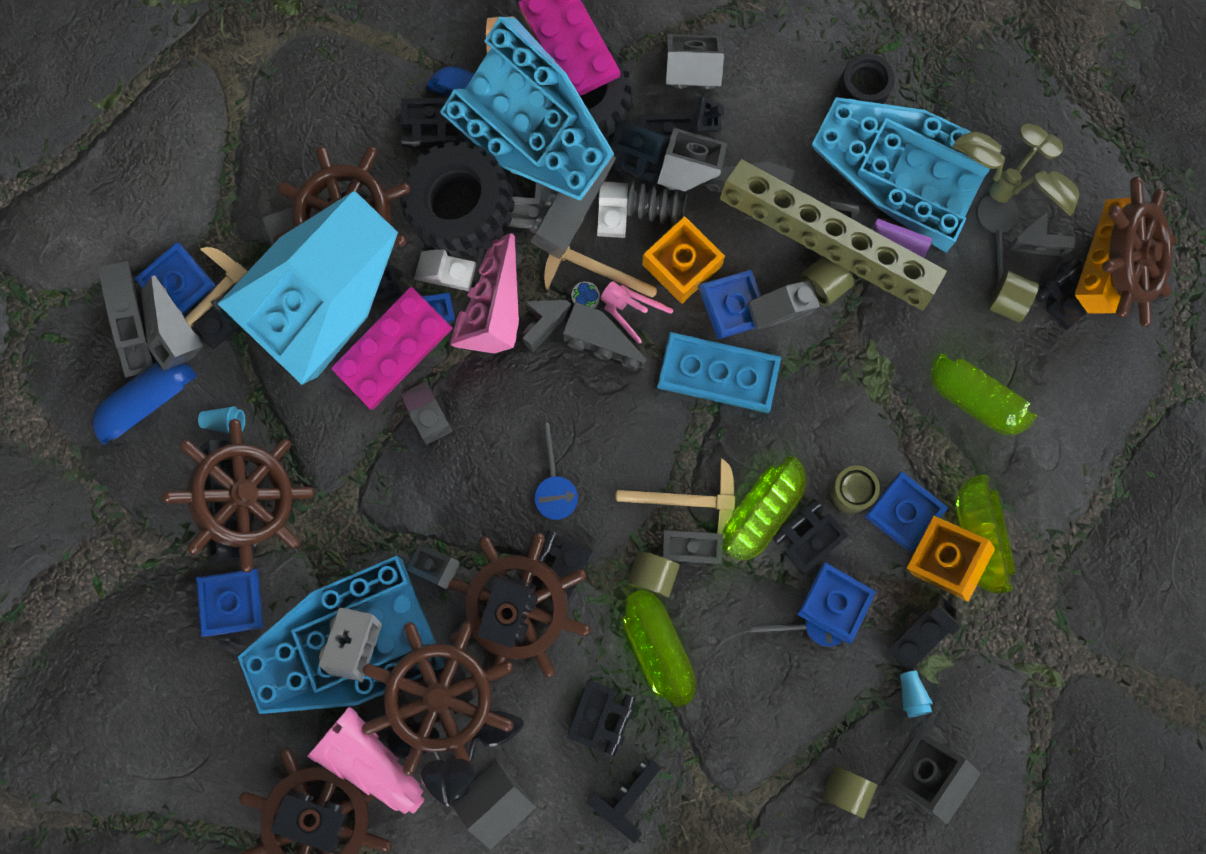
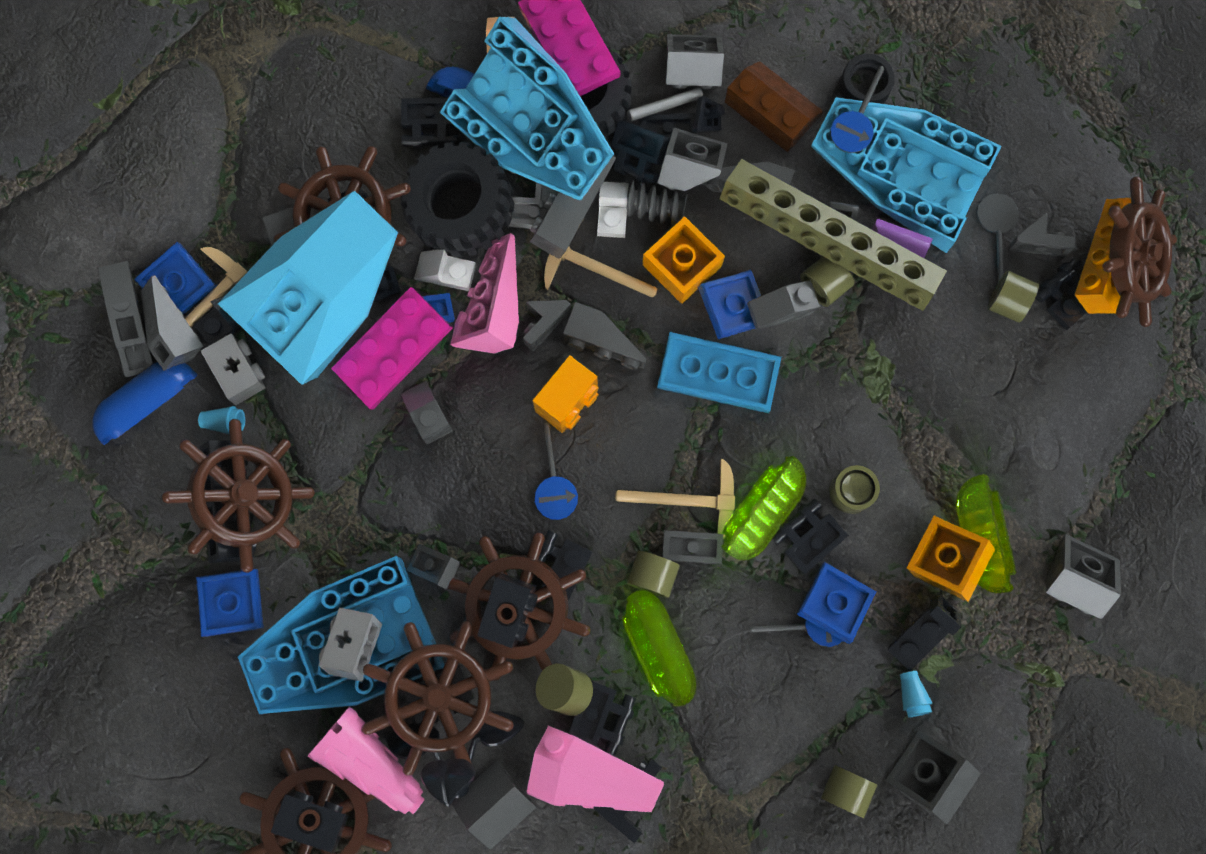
tile [571,282,600,309] -> none
bright pink plant [601,281,673,344] -> none
blue plate [864,471,948,554] -> none
clear neon green brick [931,353,1038,435] -> none
olive plant [952,123,1079,216] -> none
none -> light grey brick [201,334,266,405]
none -> bright pink wedge [527,726,664,812]
none -> light orange brick [533,355,599,433]
none -> olive piece [536,664,593,716]
none -> light grey bar [626,87,703,122]
none -> reddish brown slope [725,61,823,152]
none -> blue piece [830,66,884,153]
none -> dark grey slope [1046,534,1121,620]

